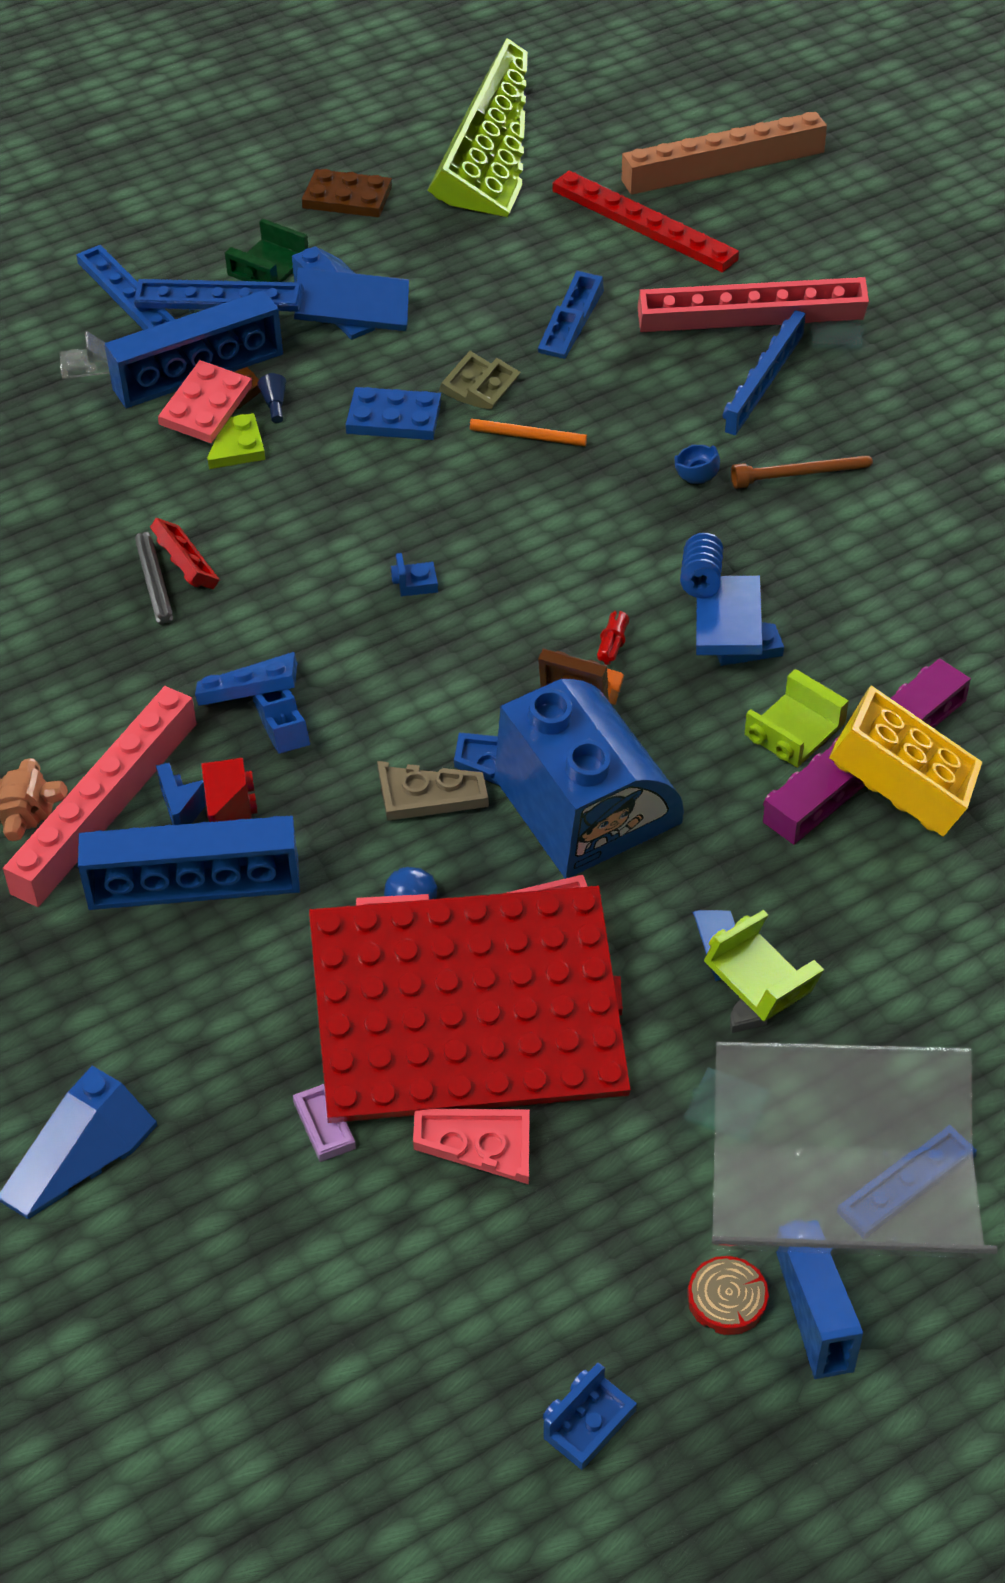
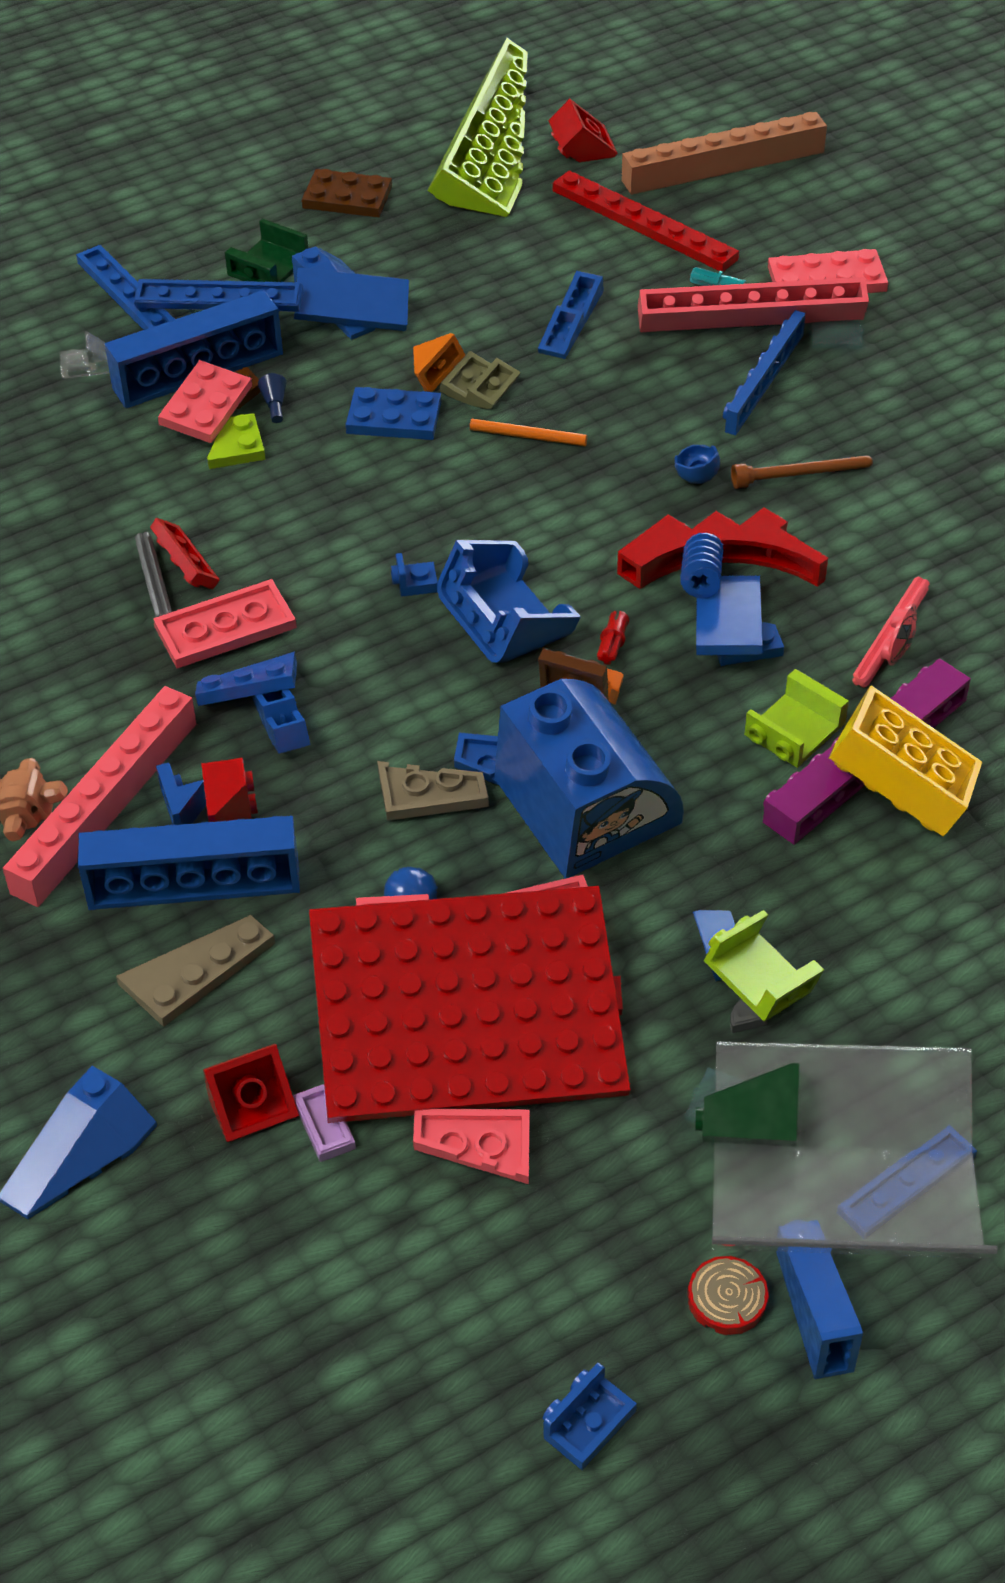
none -> dark tan wing [116,915,275,1027]
none -> coral plate [153,579,297,669]
none -> red slope [203,1044,299,1142]
none -> orange slope [413,333,465,392]
none -> blue windscreen [437,540,581,663]
none -> red slope [548,98,618,163]
none -> red arch [617,507,828,589]
none -> teal axle [690,267,746,286]
none -> dark green slope [695,1063,800,1147]
none -> coral plate [768,249,888,293]
none -> coral axle [852,577,930,688]
none -> coral dish [881,604,917,666]

